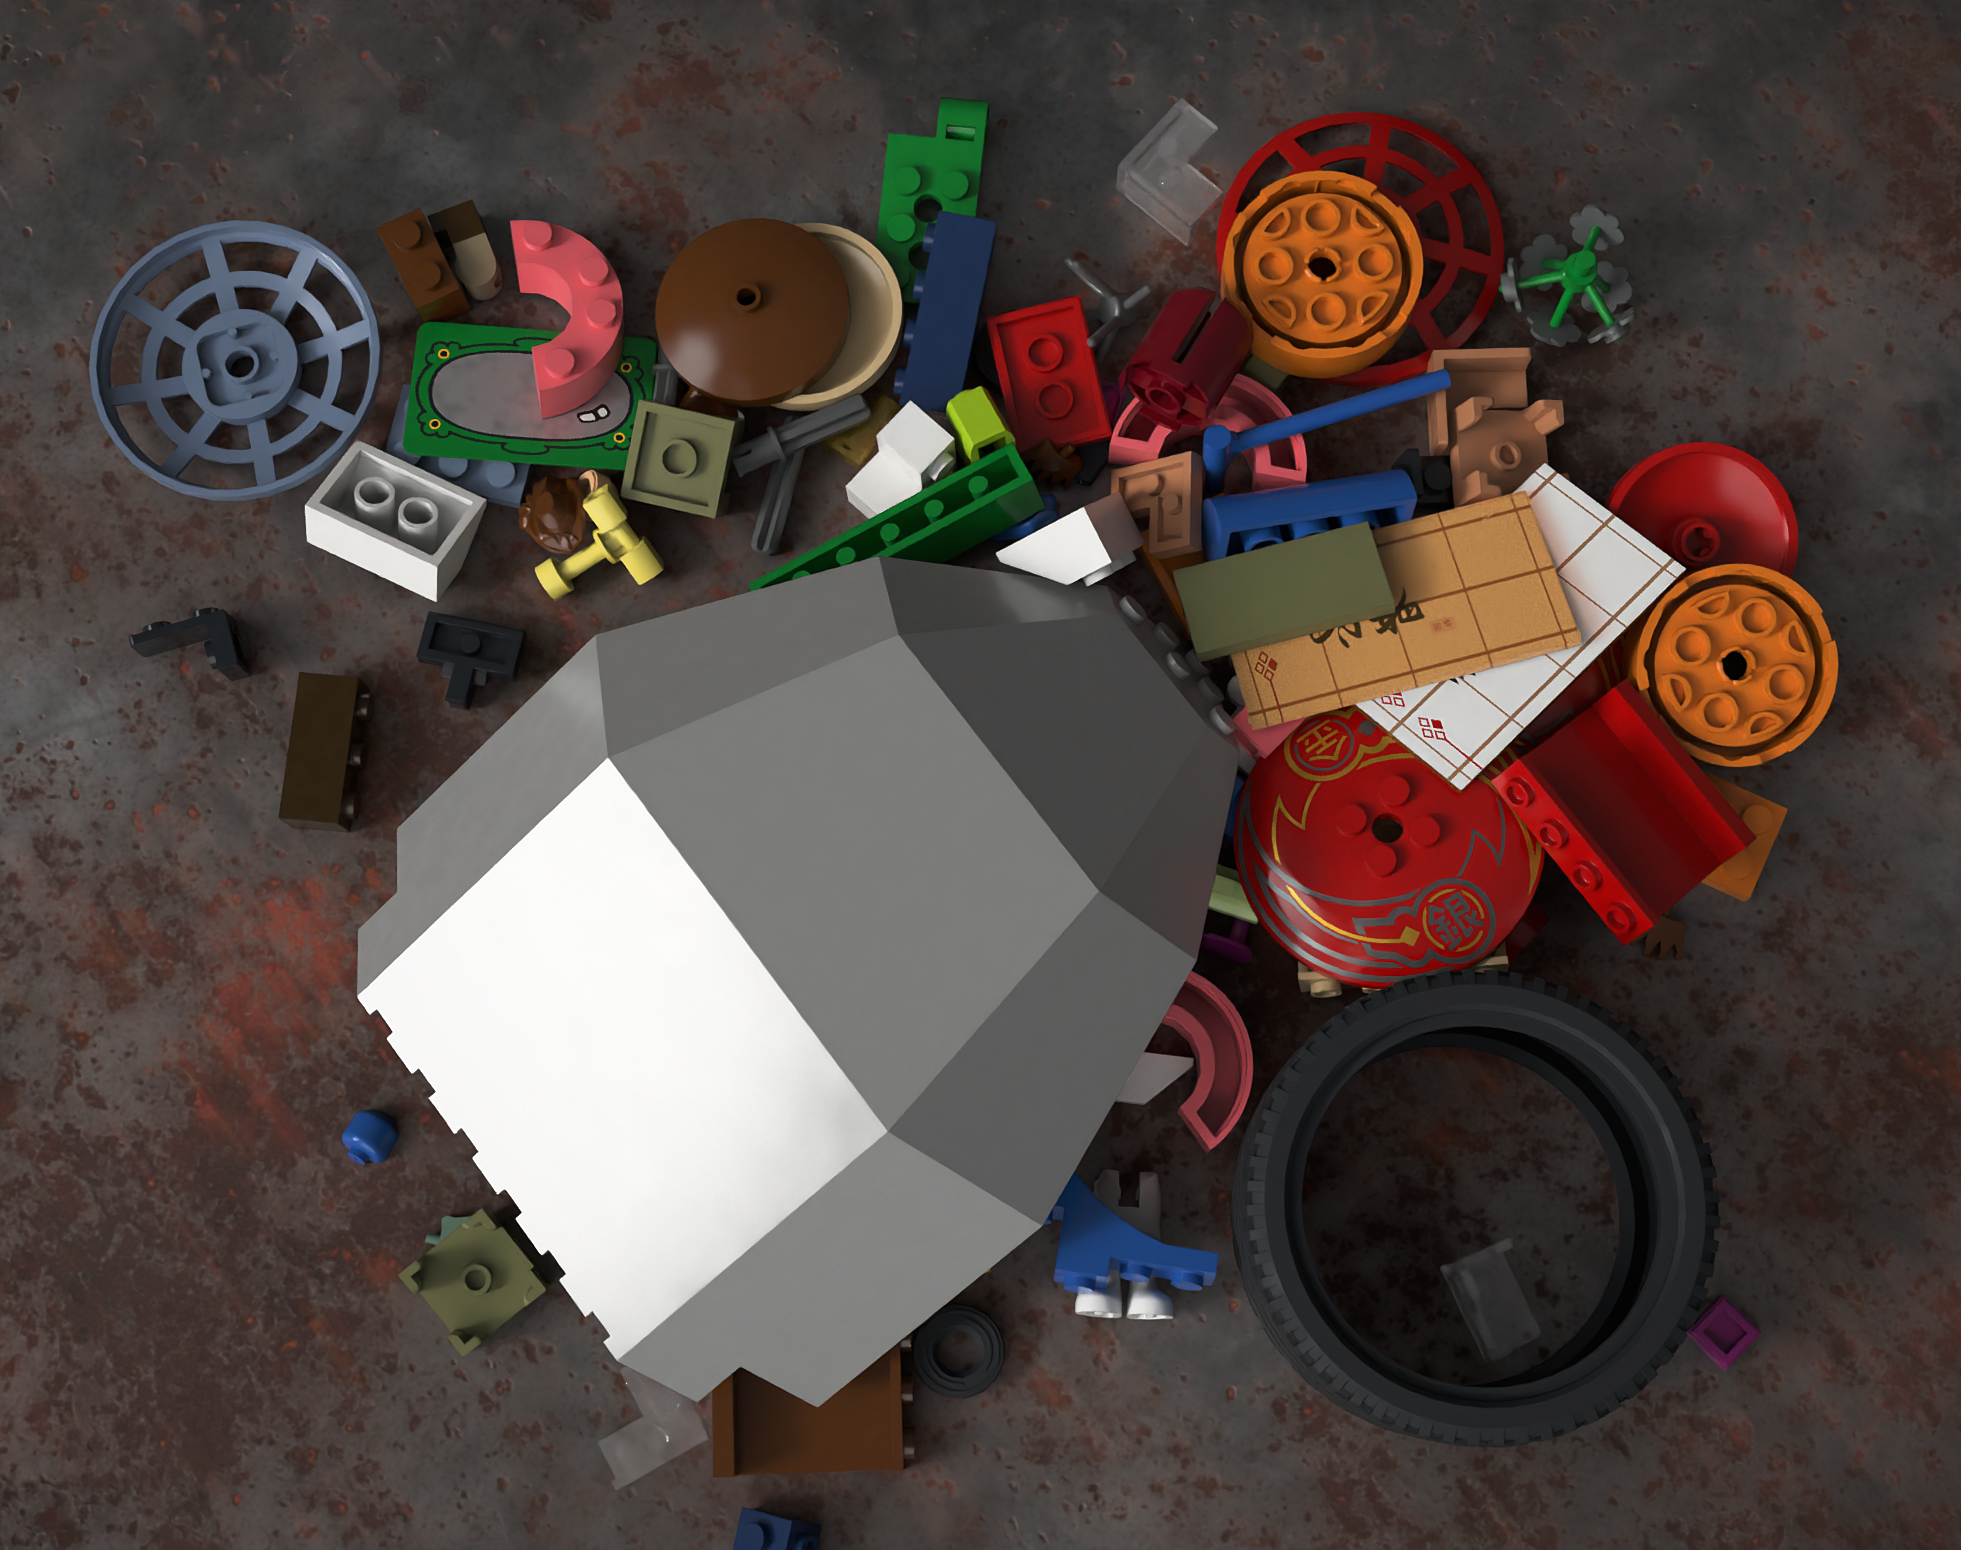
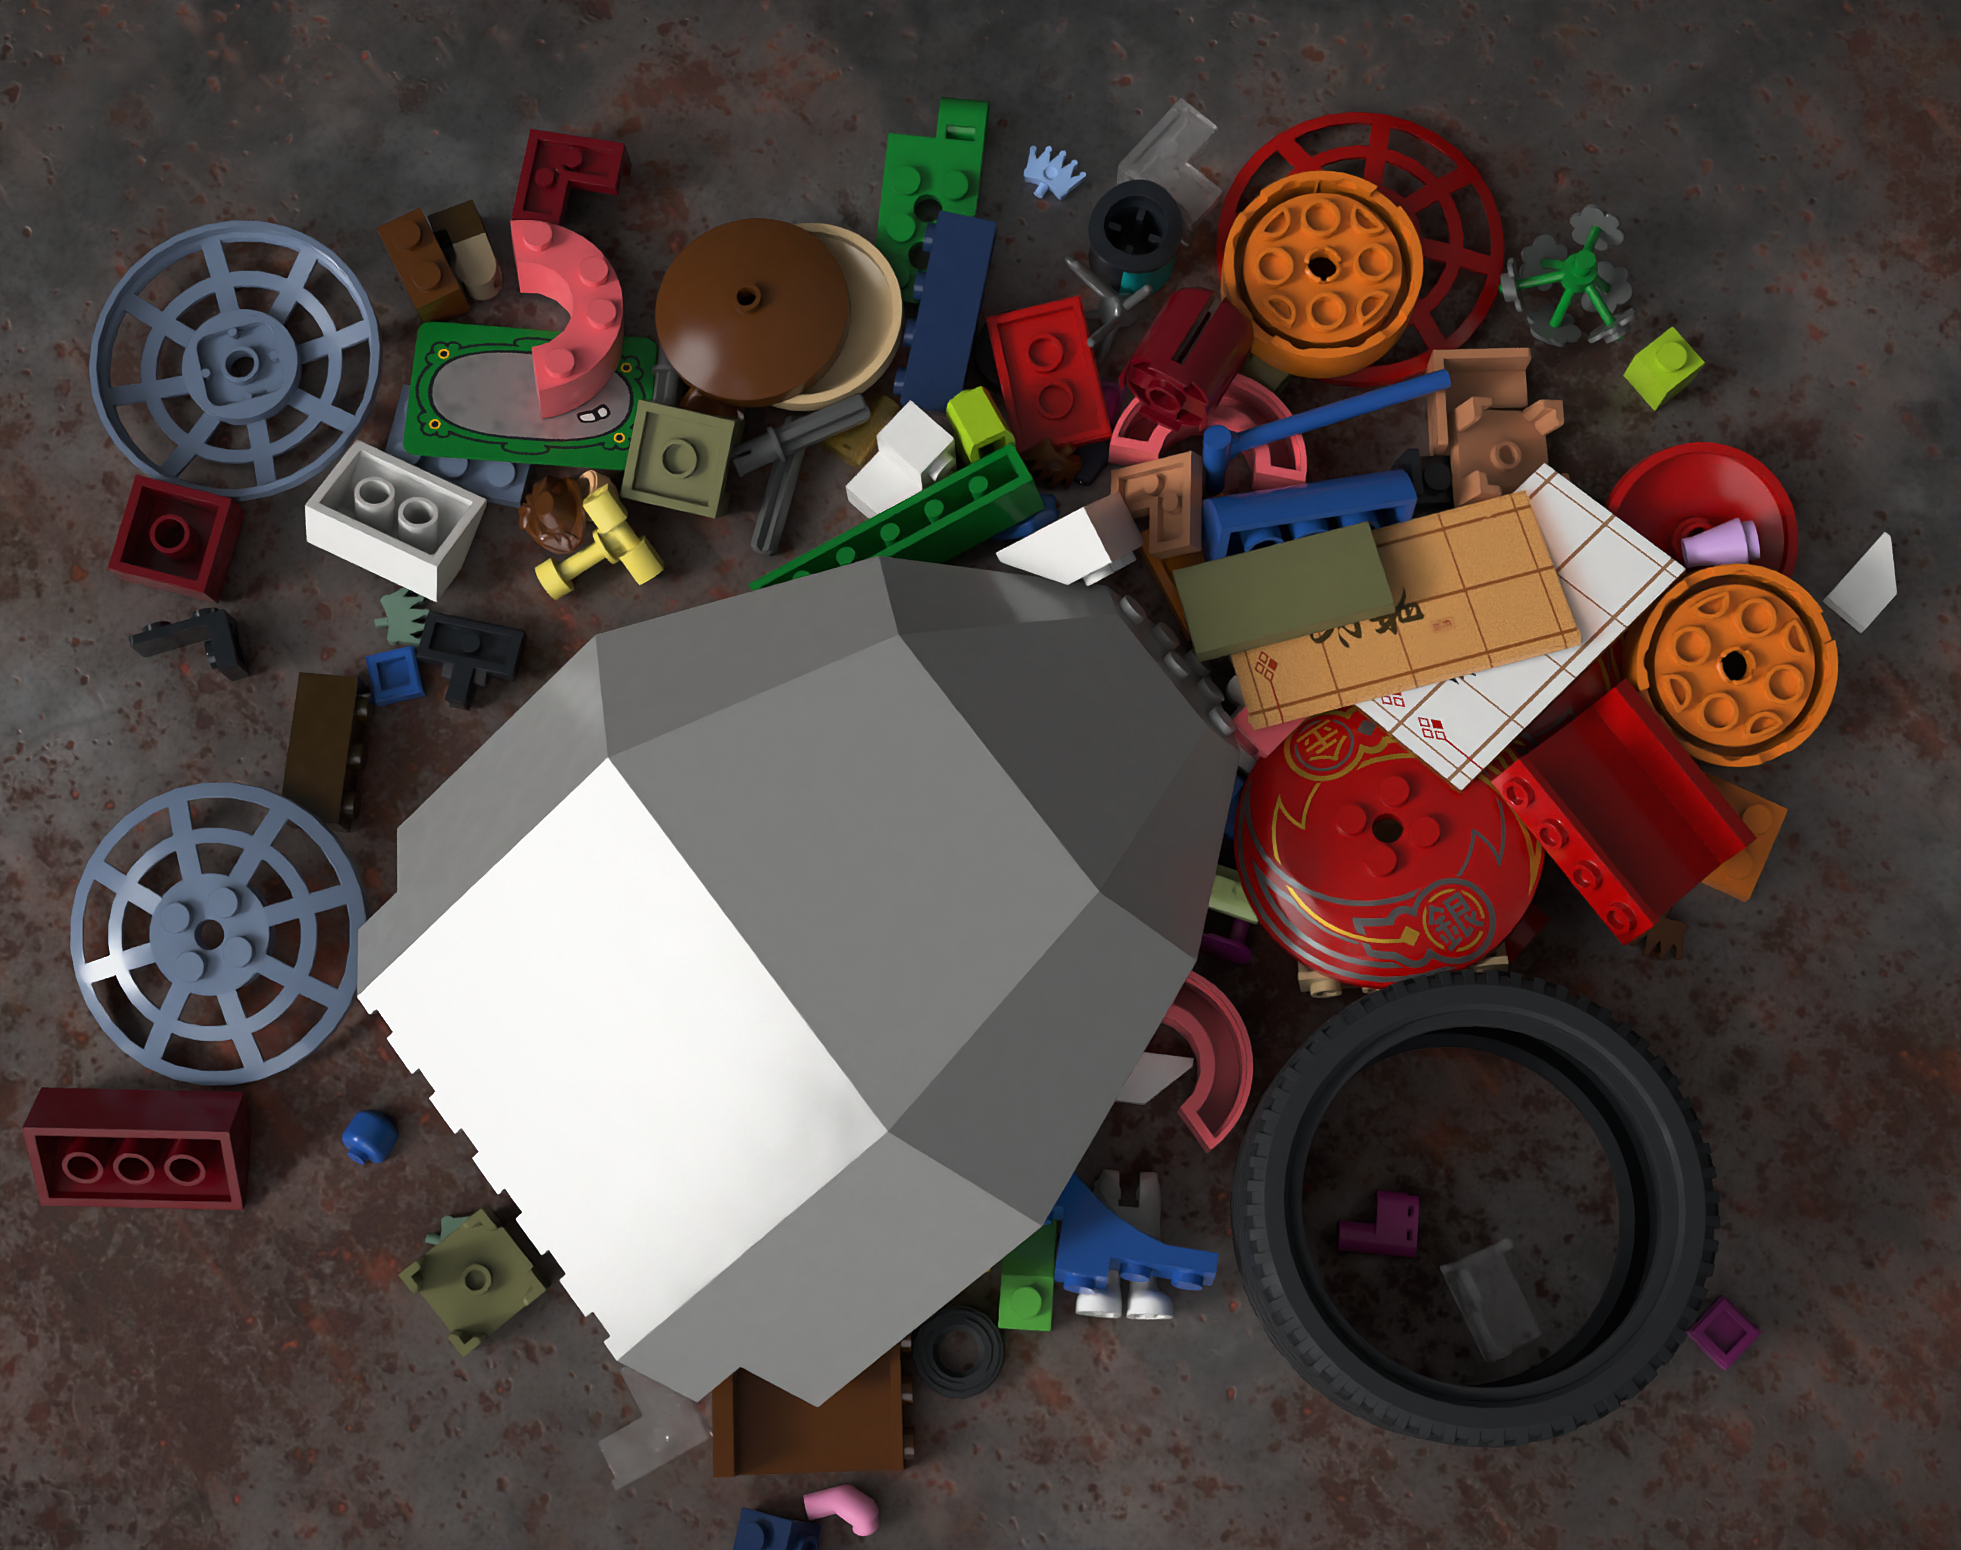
none -> dark red slope [22,1087,251,1210]
none -> sand blue dish [70,783,371,1085]
none -> dark red brick [107,475,245,604]
none -> blue tile [365,645,426,707]
none -> sand green piece [374,587,429,647]
none -> dark red panel [511,129,632,227]
none -> bright pink arm [803,1484,880,1536]
none -> bright green slope [998,1219,1057,1332]
none -> light blue piece [1024,146,1086,200]
none -> black hat [1088,179,1183,295]
none -> dark pink piece [1336,1189,1419,1258]
none -> lime brick [1623,326,1705,411]
none -> lavender cone [1681,518,1760,568]
none -> white tile [1823,532,1897,633]

